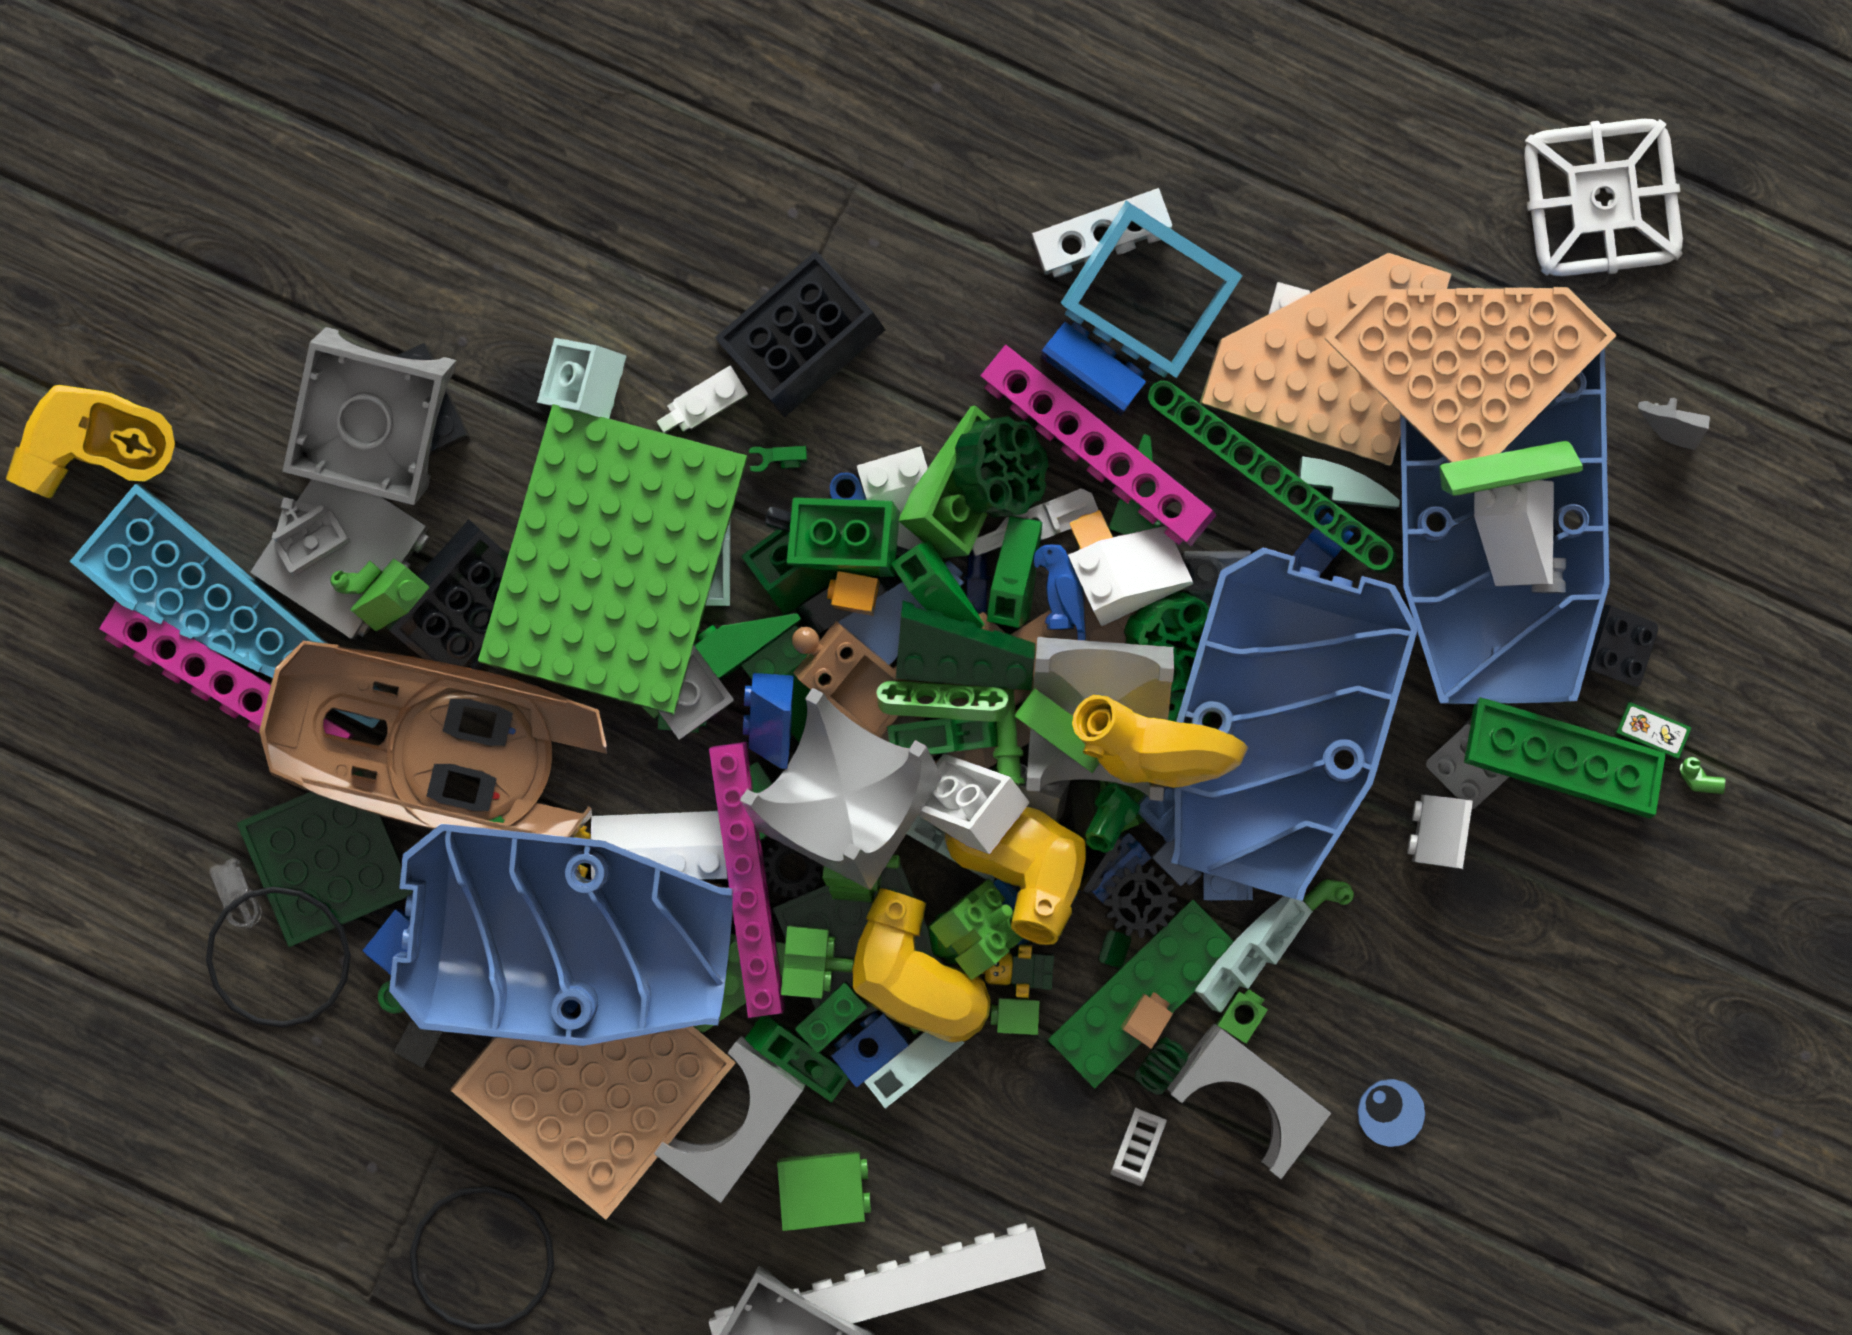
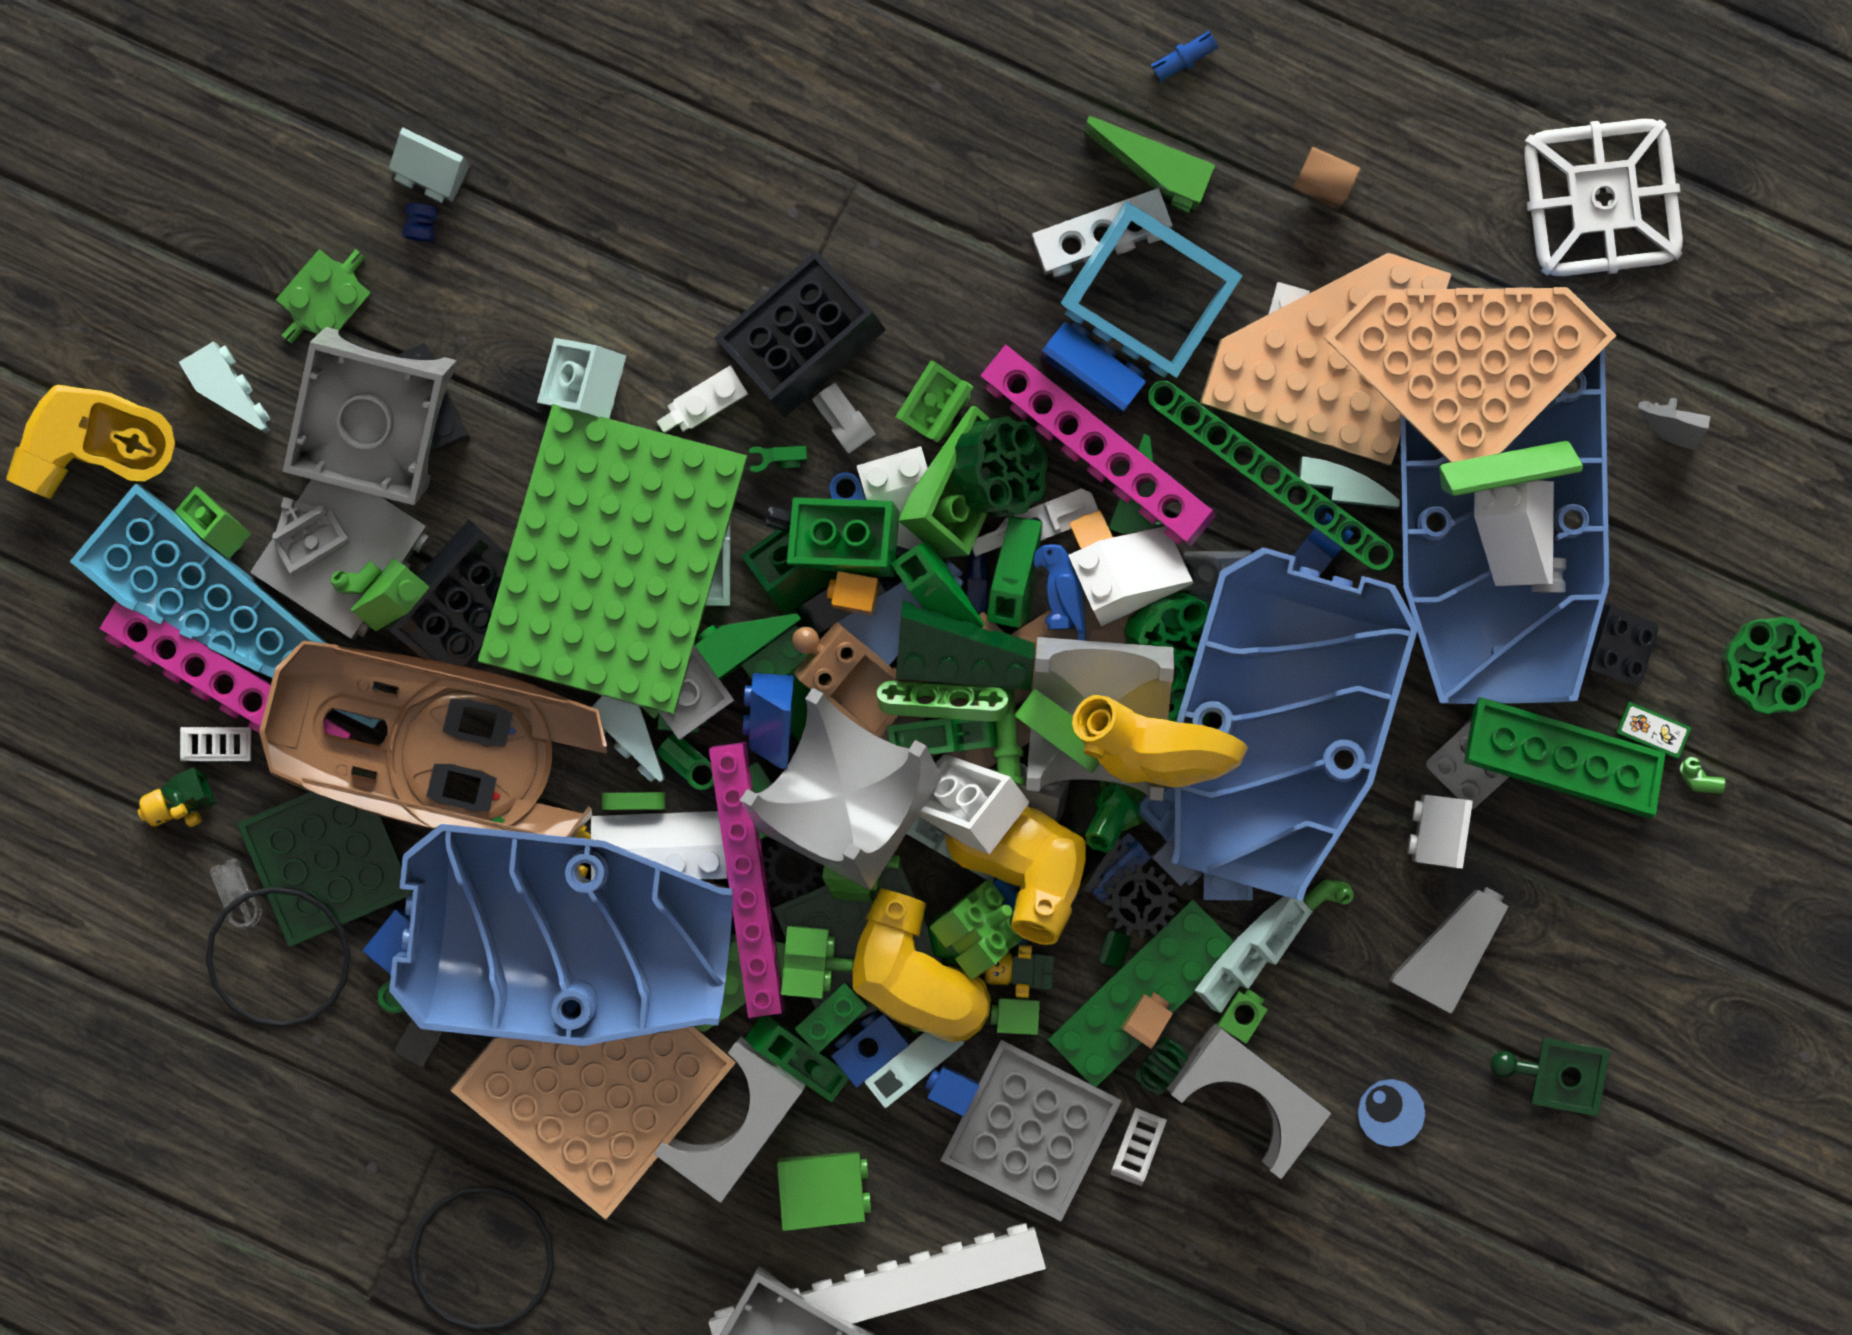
none -> piece [138,767,216,827]
none -> bright green slope [175,486,251,559]
none -> light aqua slope [179,341,270,433]
none -> white slope [180,727,252,761]
none -> bright green plate [276,249,371,344]
none -> light aqua slope [389,127,470,203]
none -> clear blue wheel [401,203,439,242]
none -> light aqua slope [592,696,665,782]
none -> bright green beam [602,792,666,810]
none -> green piece [656,732,714,791]
none -> light grey piece [812,383,876,454]
none -> bright green bracket [895,361,973,443]
none -> blue brick [925,1064,979,1116]
none -> light grey plate [940,1039,1122,1221]
none -> bright green slope [1085,116,1215,213]
none -> blue pin [1150,30,1219,83]
none -> medium nougat piece [1292,146,1360,210]
none -> light grey slope [1389,887,1509,1014]
none -> dark green plate [1490,1037,1610,1116]
none -> green connector [1722,616,1825,715]

